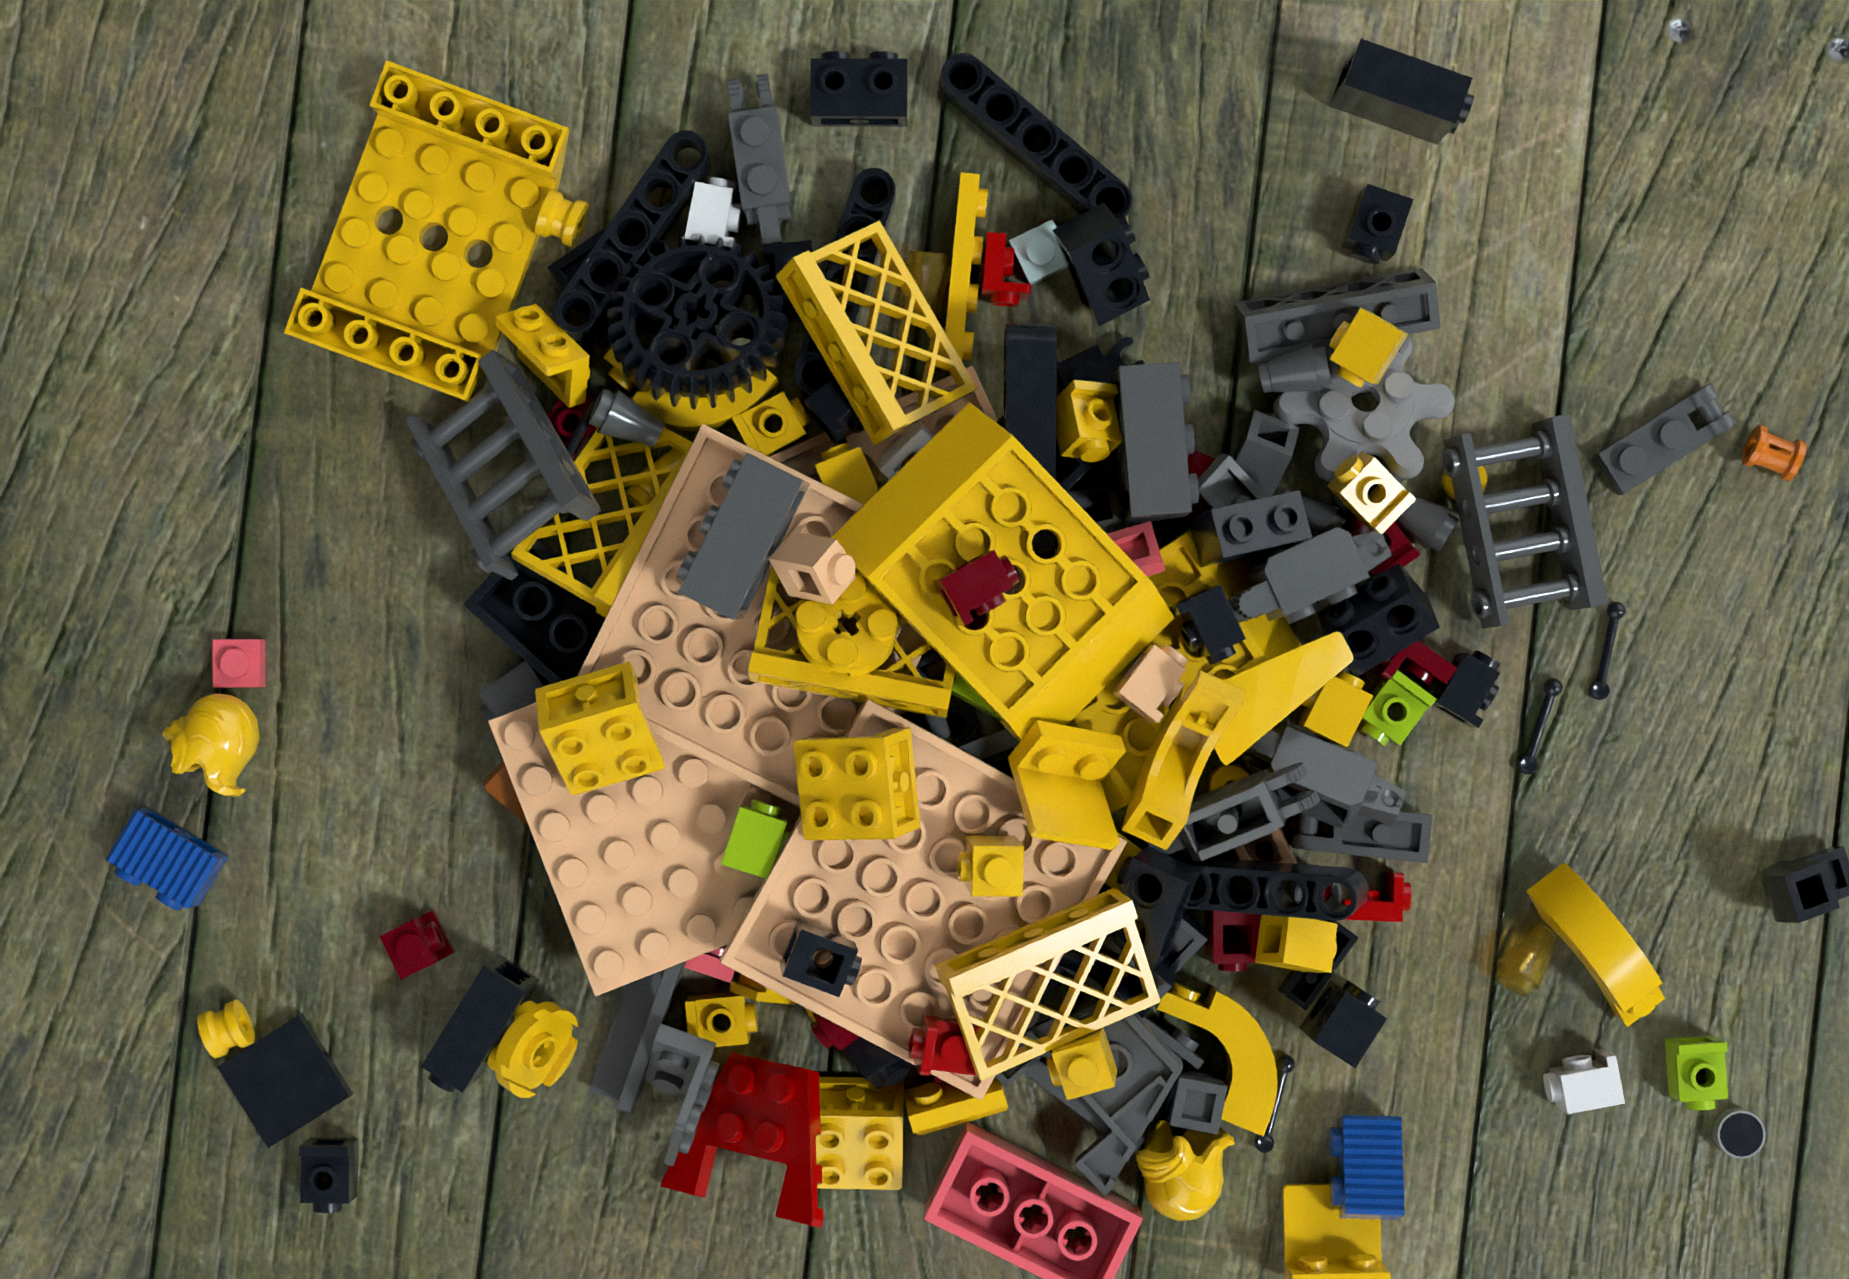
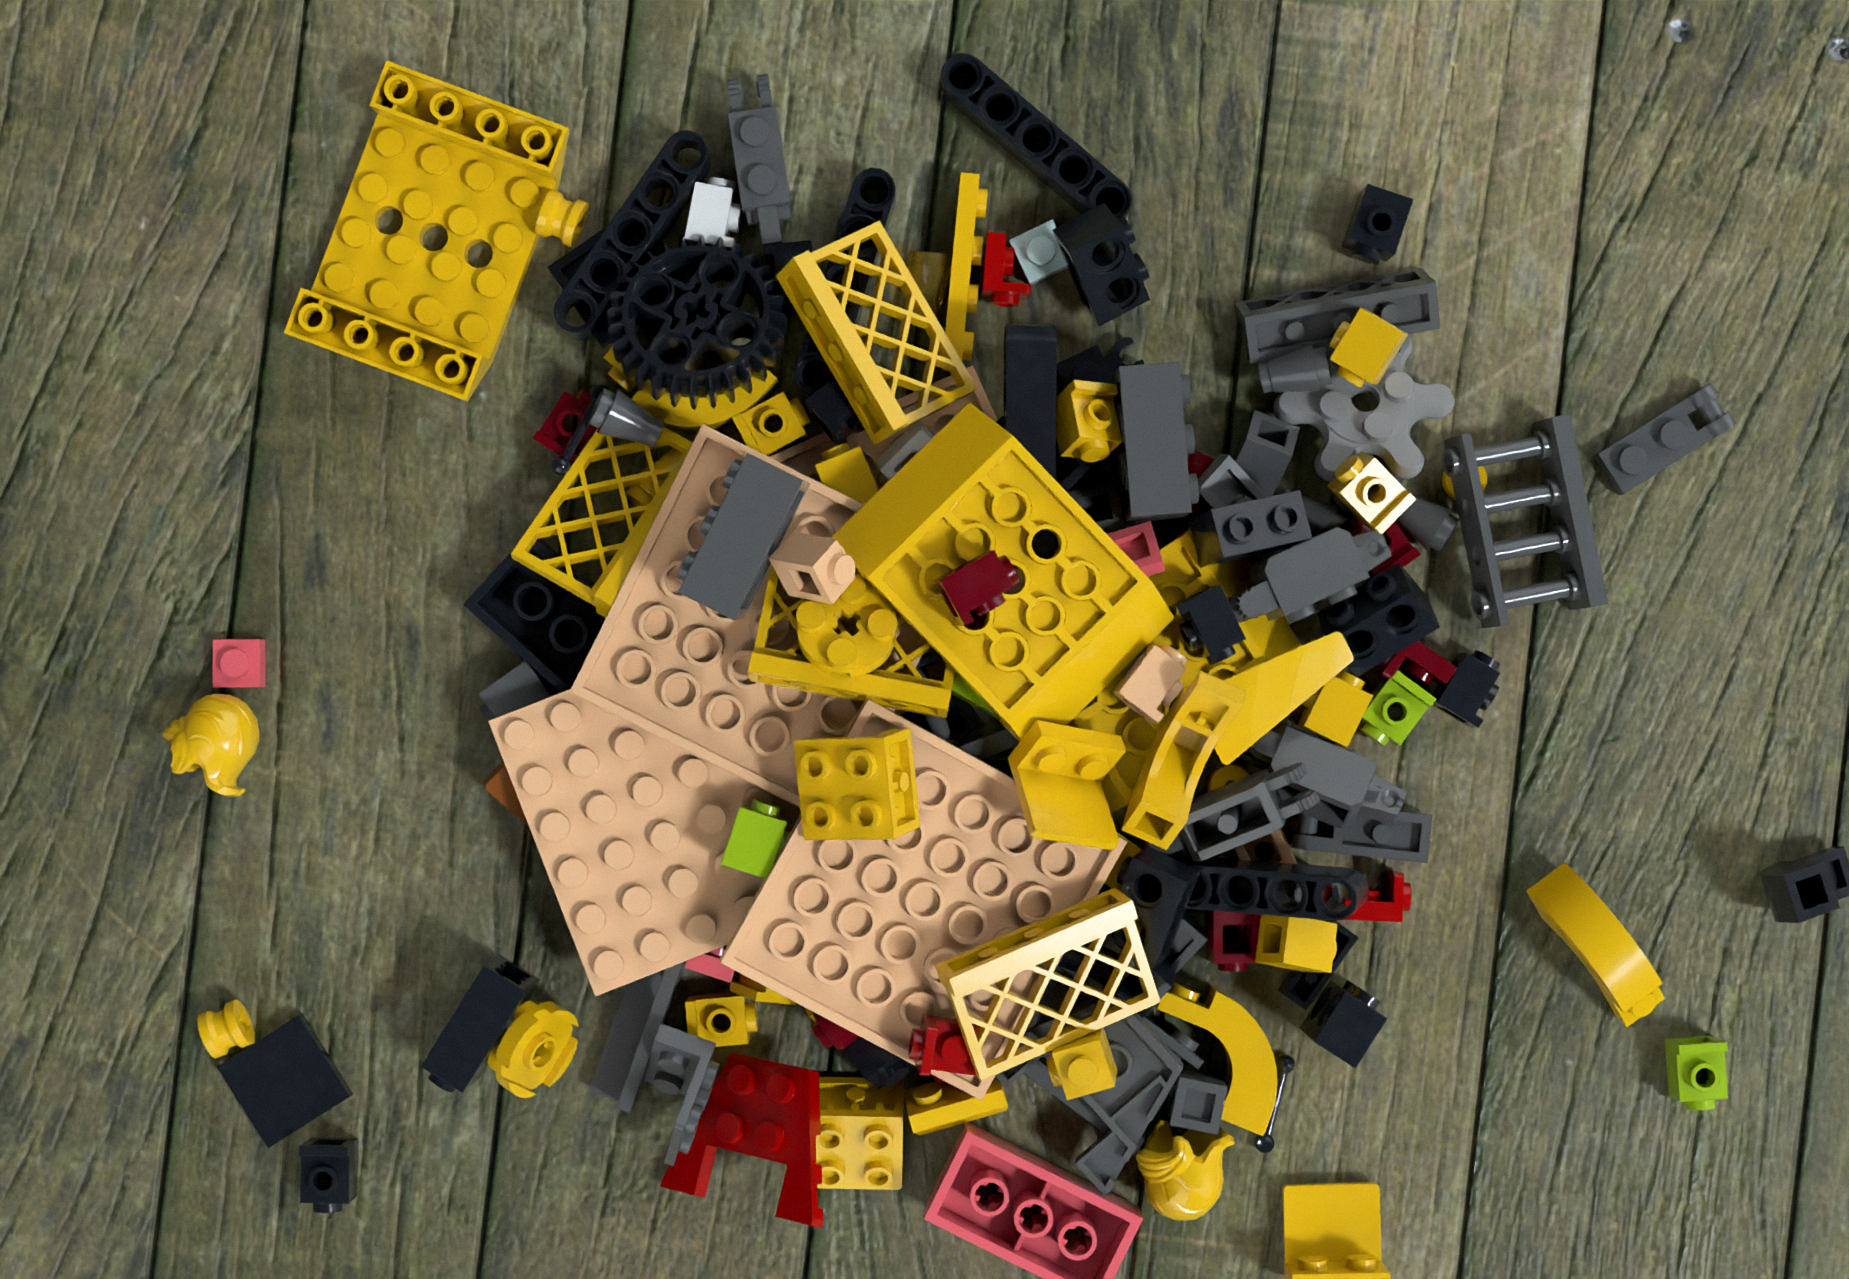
blue brick [105,807,229,910] -> none
dark red brick [379,910,455,980] -> none
dark grey fence [405,350,601,581] -> none
yellow bracket [496,304,590,408] -> none
yellow bracket [535,661,665,795] -> none
black brick [780,919,862,997] -> none
black brick [810,51,908,127] -> none
yellow brick [957,835,1024,897] -> none
black brick [1329,38,1474,145] -> none
blue brick [1329,1115,1405,1220] -> none
clear yellow cone [1495,922,1560,997] -> none
black hinge [1517,678,1563,775] -> none
white brick [1543,1049,1625,1114] -> none
black hinge [1588,601,1626,700] -> none
black tile [1712,1108,1766,1159] -> none
orange bush [1741,425,1807,482] -> none

